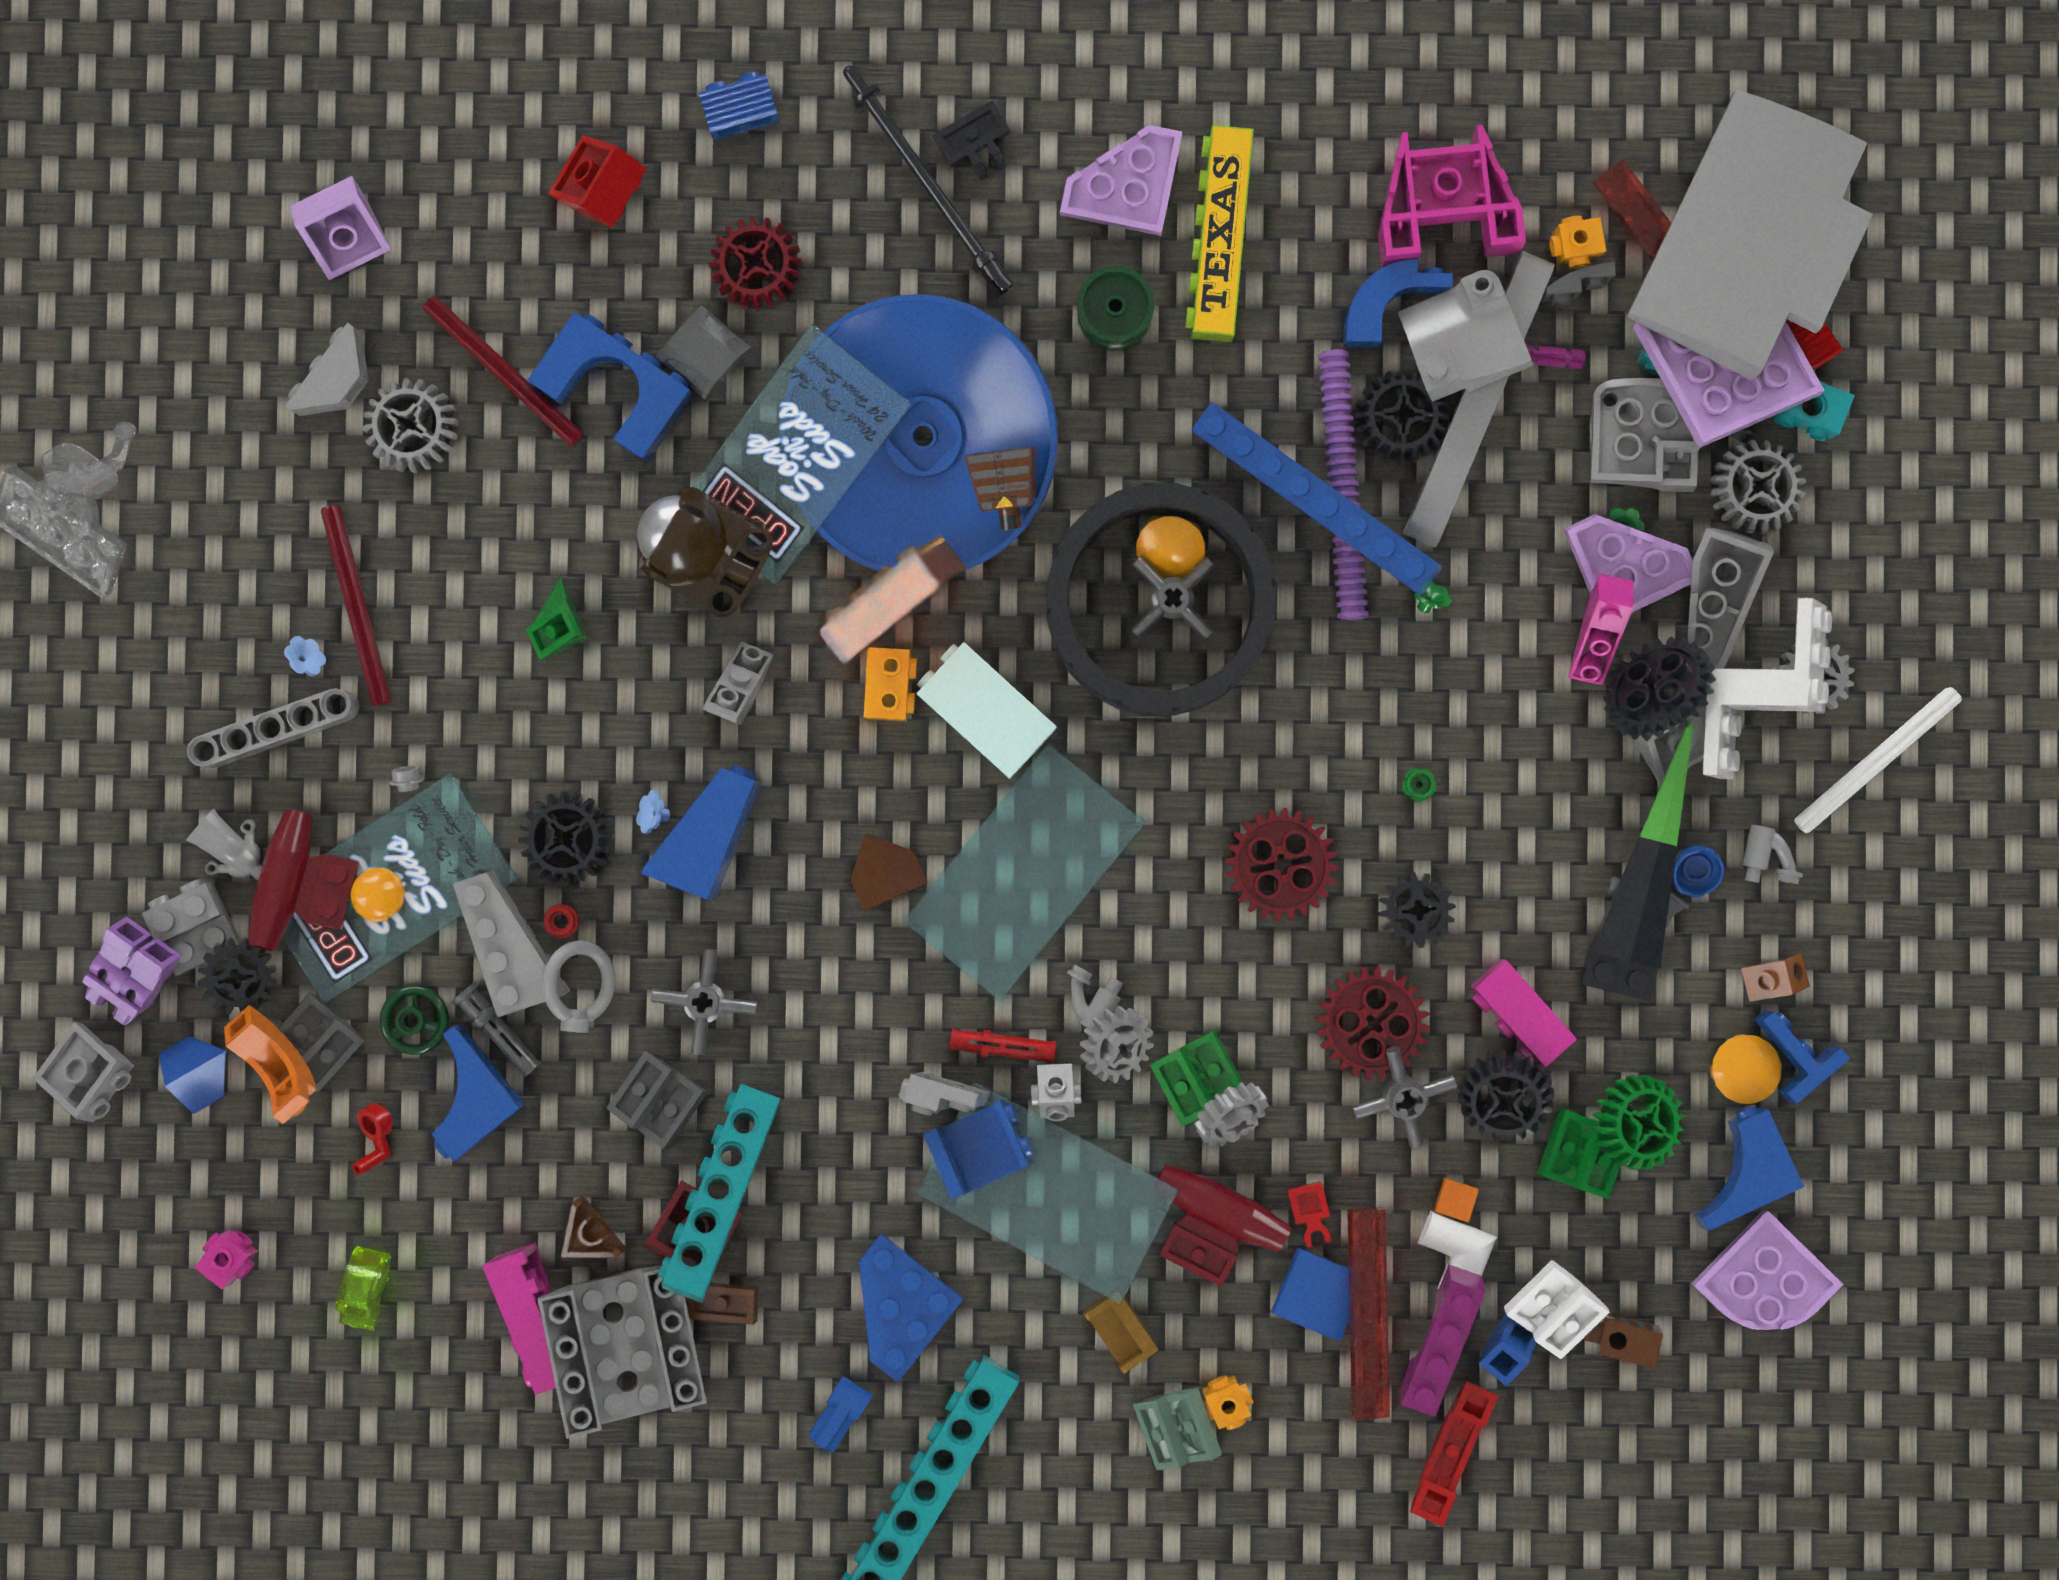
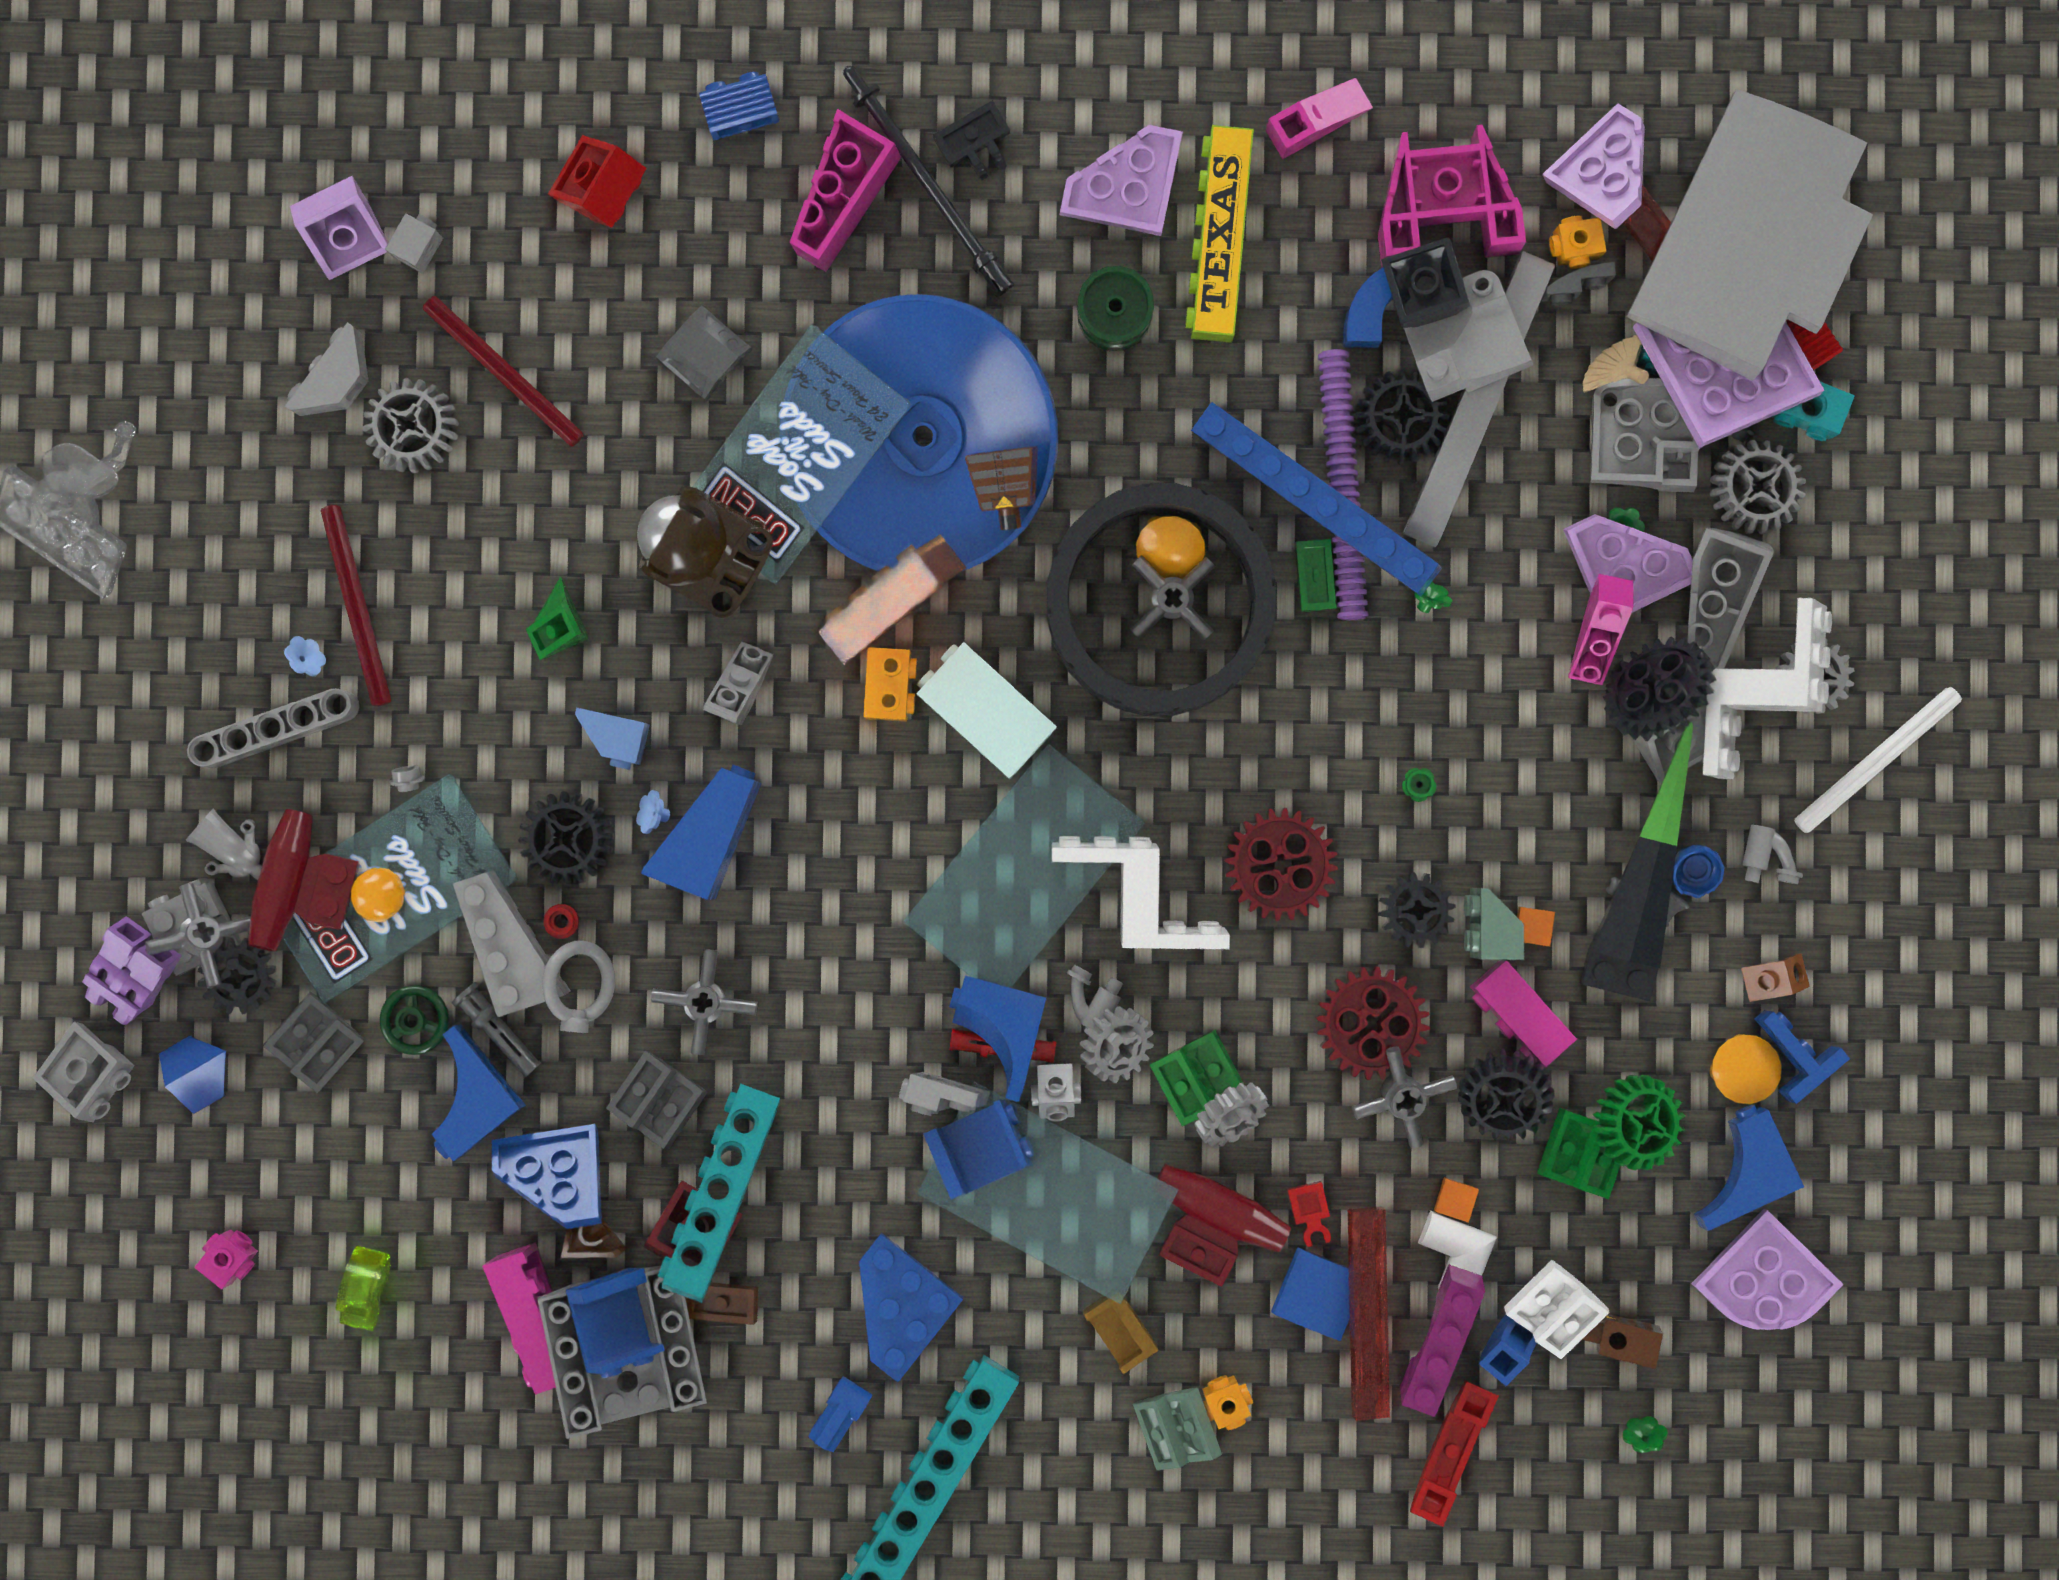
orange arch [224,1005,317,1124] -> none
red plate [352,1103,392,1176] -> none
blue arch [527,311,694,463] -> none
dark red gear [708,216,803,311] -> none
reddish brown slope [850,833,928,911] -> none
magenta axle [1525,344,1586,369] -> none
none -> flat silver bar [145,883,251,988]
none -> light grey brick [385,213,443,274]
none -> plate [492,1124,602,1229]
none -> blue panel [566,1268,665,1378]
none -> medium blue slope [575,708,650,770]
none -> dark pink wedge [790,109,901,272]
none -> blue arch [949,975,1046,1102]
none -> white bracket [1052,836,1230,949]
none -> dark pink slope [1266,78,1373,160]
none -> green plate [1295,539,1336,612]
none -> black slope [1381,237,1470,328]
none -> sand green slope [1464,888,1524,960]
none -> orange tile [1517,907,1555,947]
none -> lavender plate [1542,103,1645,229]
none -> tan hand [1582,335,1649,393]
none -> green plant [1623,1416,1668,1453]

